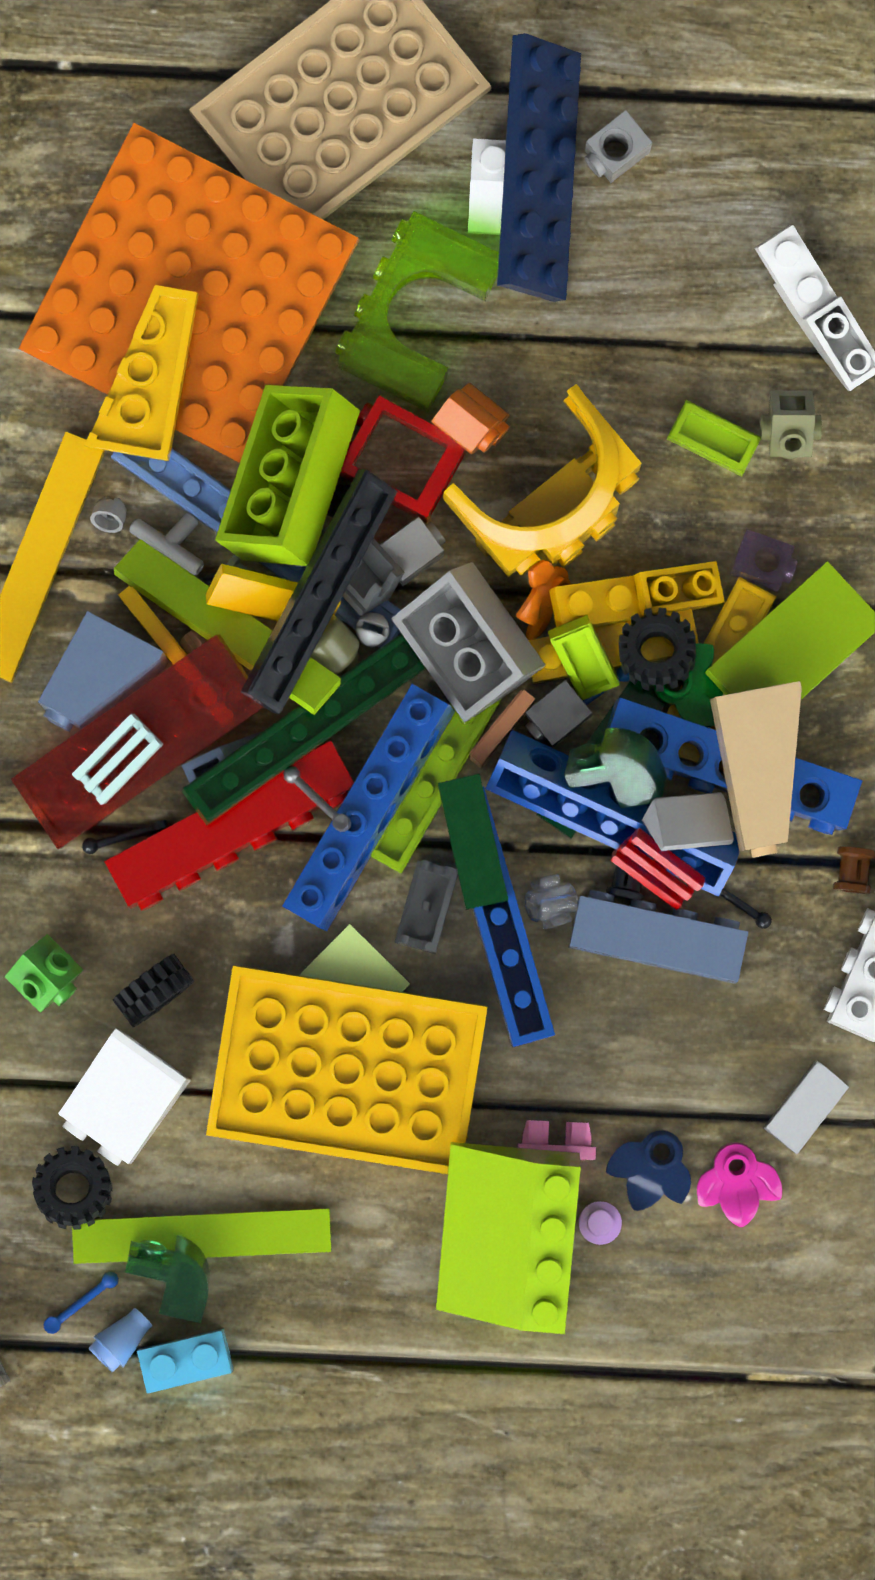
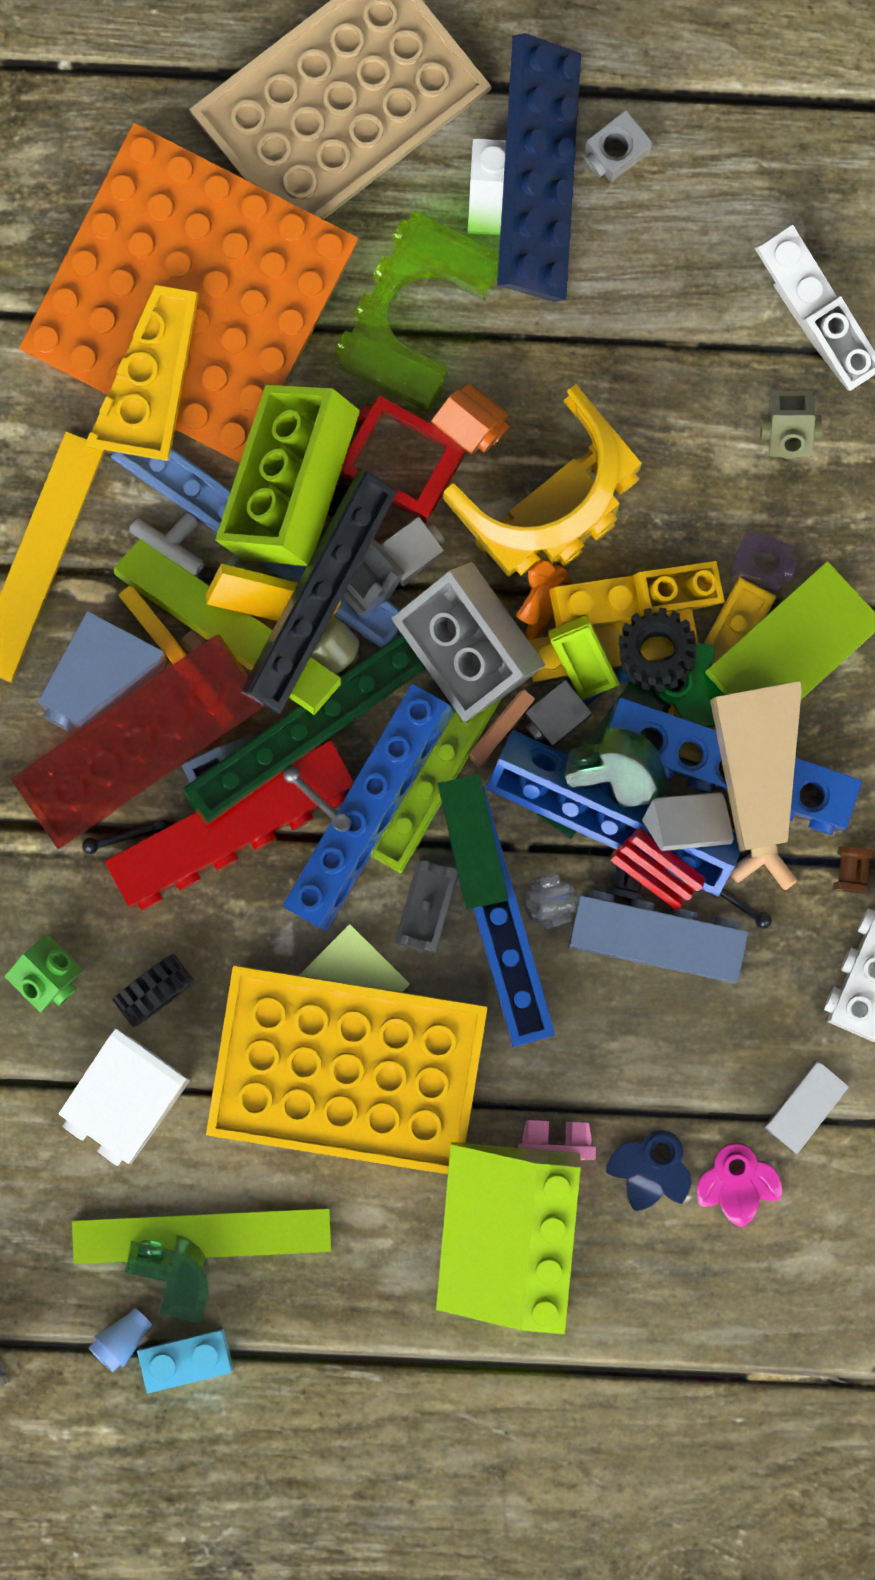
black tyre [32,1146,113,1230] -> none
blue hinge [43,1271,119,1334] -> none
light aqua tile [72,714,163,805] -> none
light grey hinge [90,496,127,533] -> none
light grey hinge [356,612,390,647] -> none
lavender plate [579,1201,622,1245] -> none
lime tile [667,400,761,477] -> none
none -> light nougat piece [730,853,797,890]

